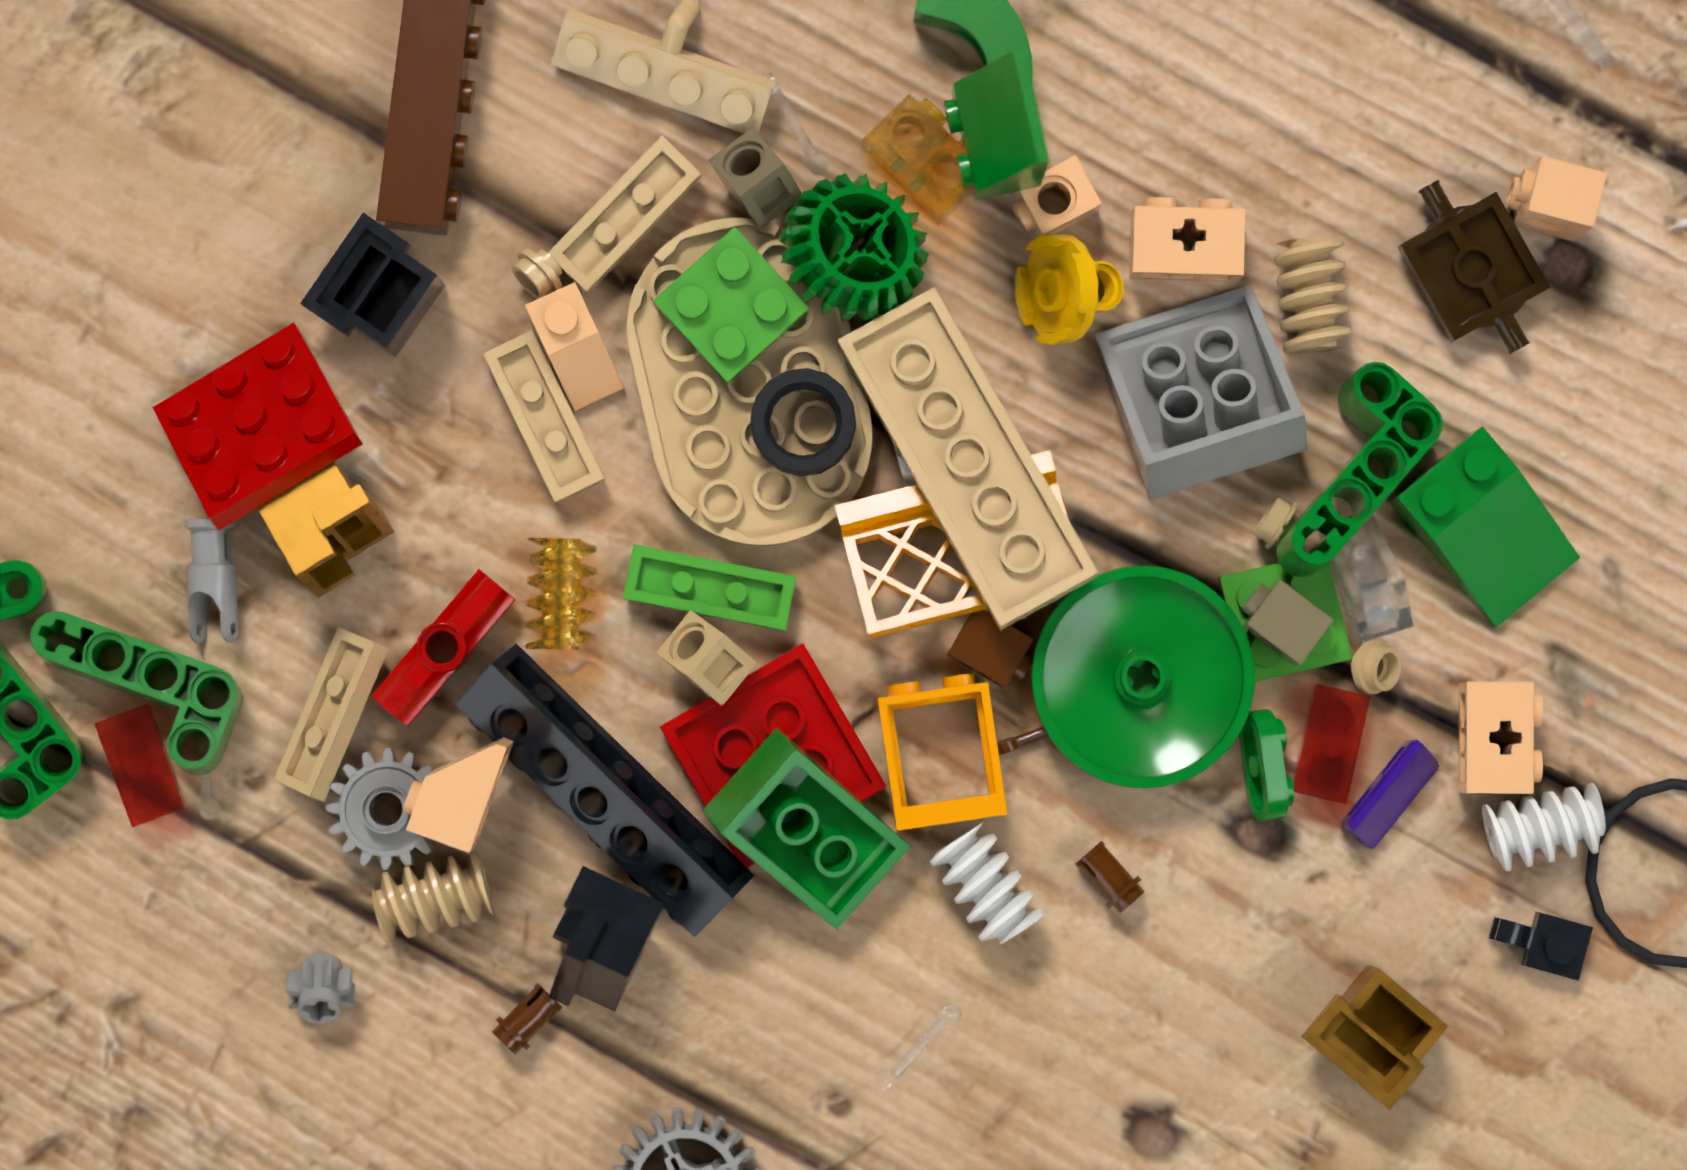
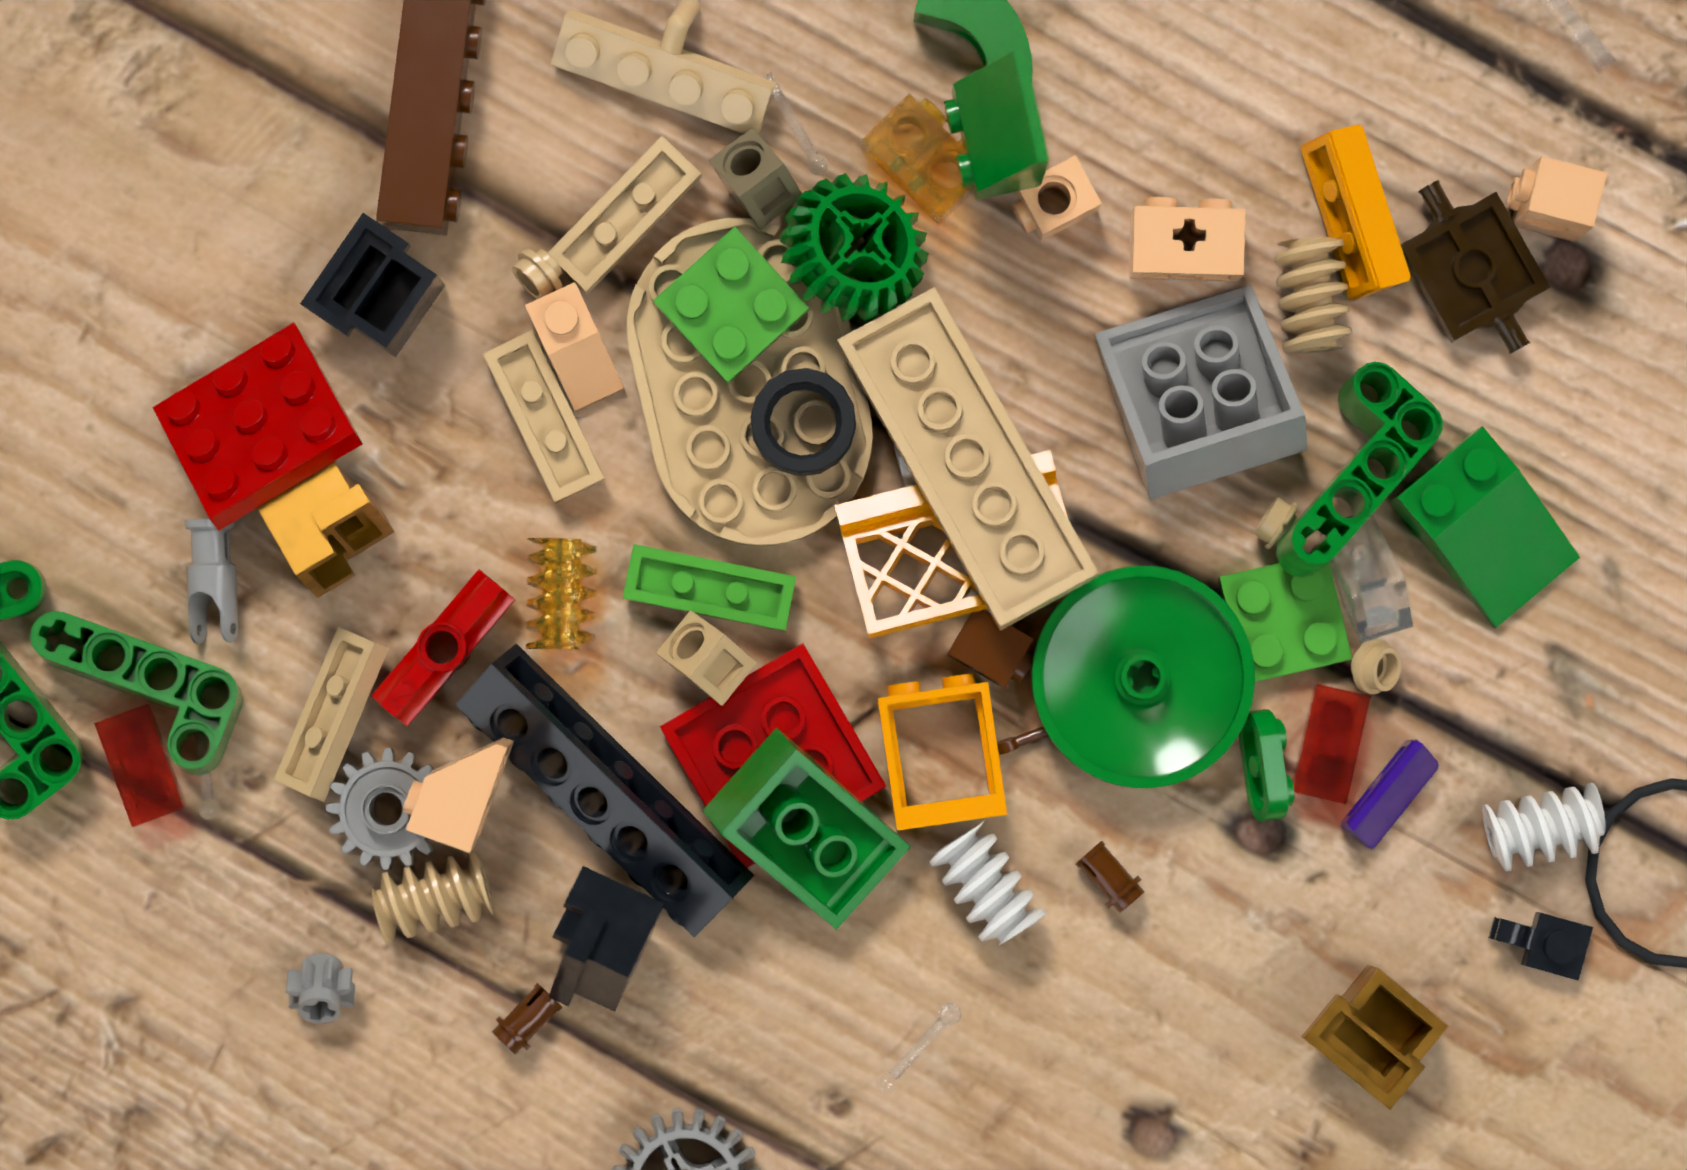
yellow tile [1015,234,1124,345] -> none
dark tan brick [1242,580,1334,666] -> none
light nougat brick [1458,682,1543,794] -> none
none -> light orange slope [1300,124,1410,302]

